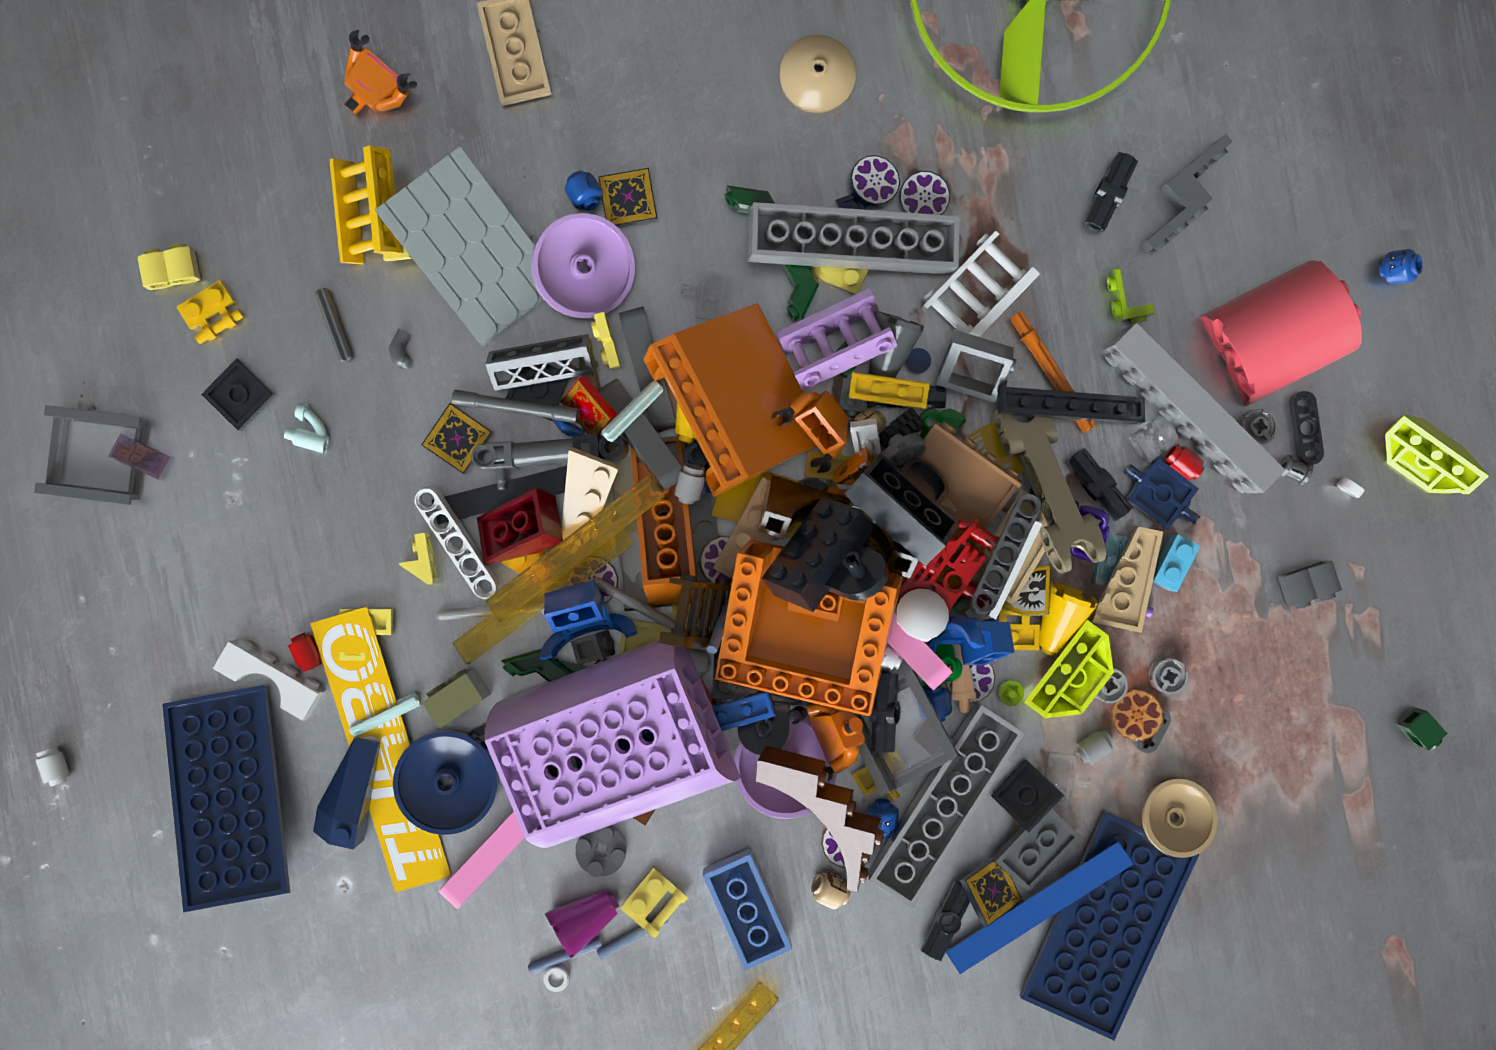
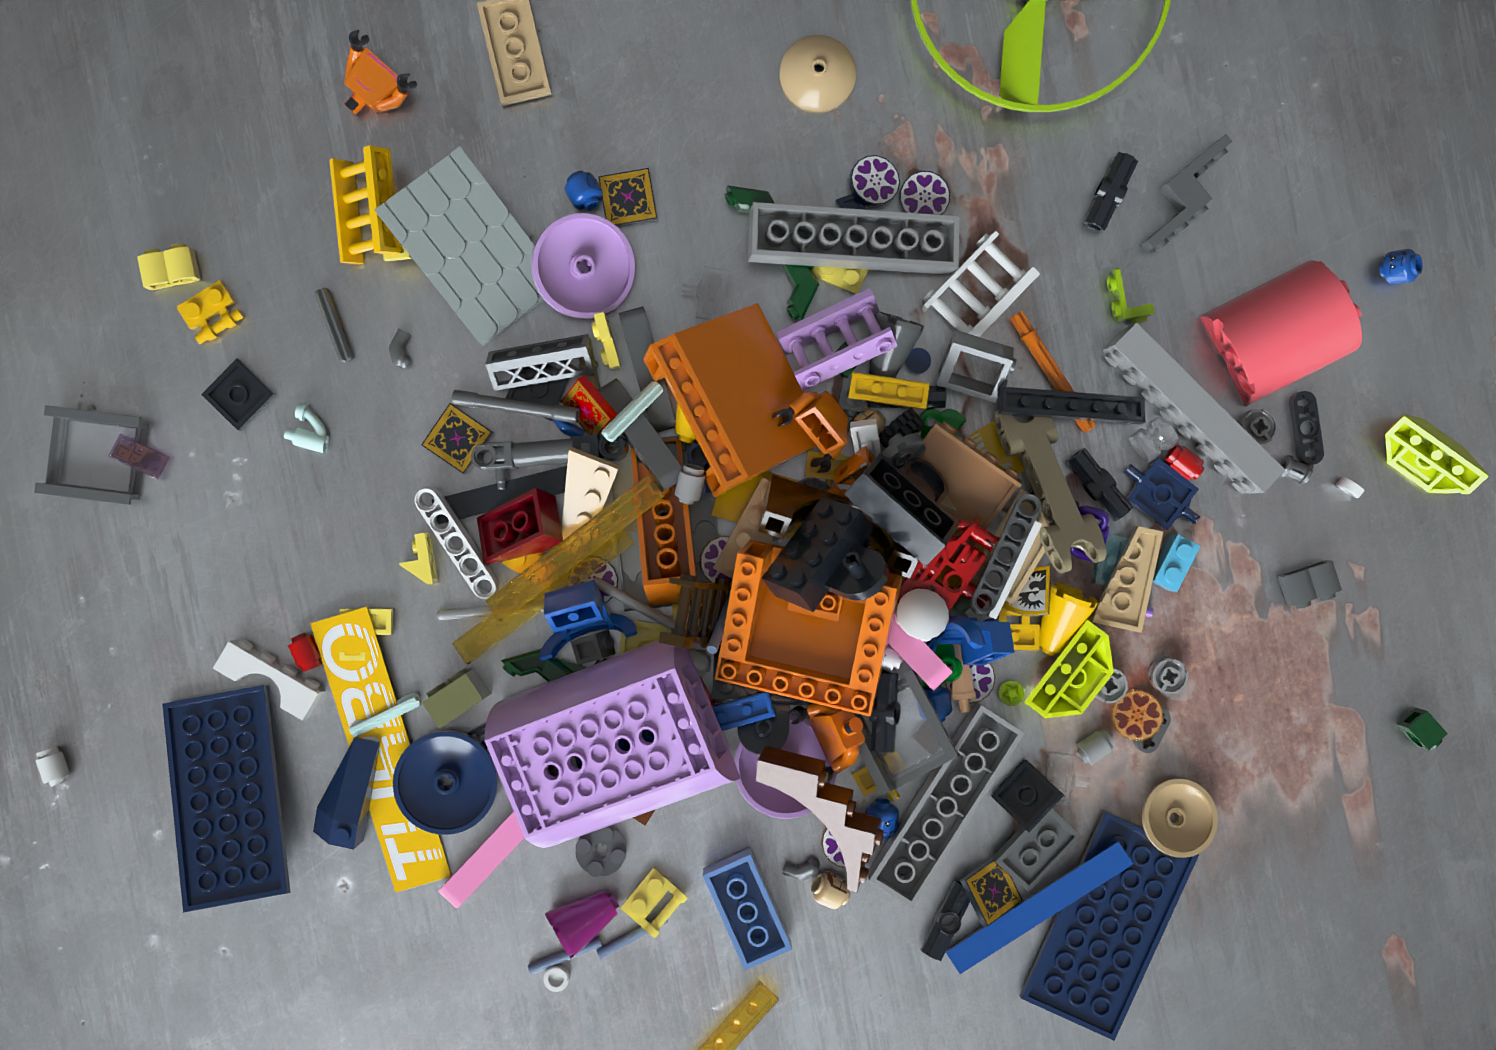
none -> dark grey arm [782,858,820,881]

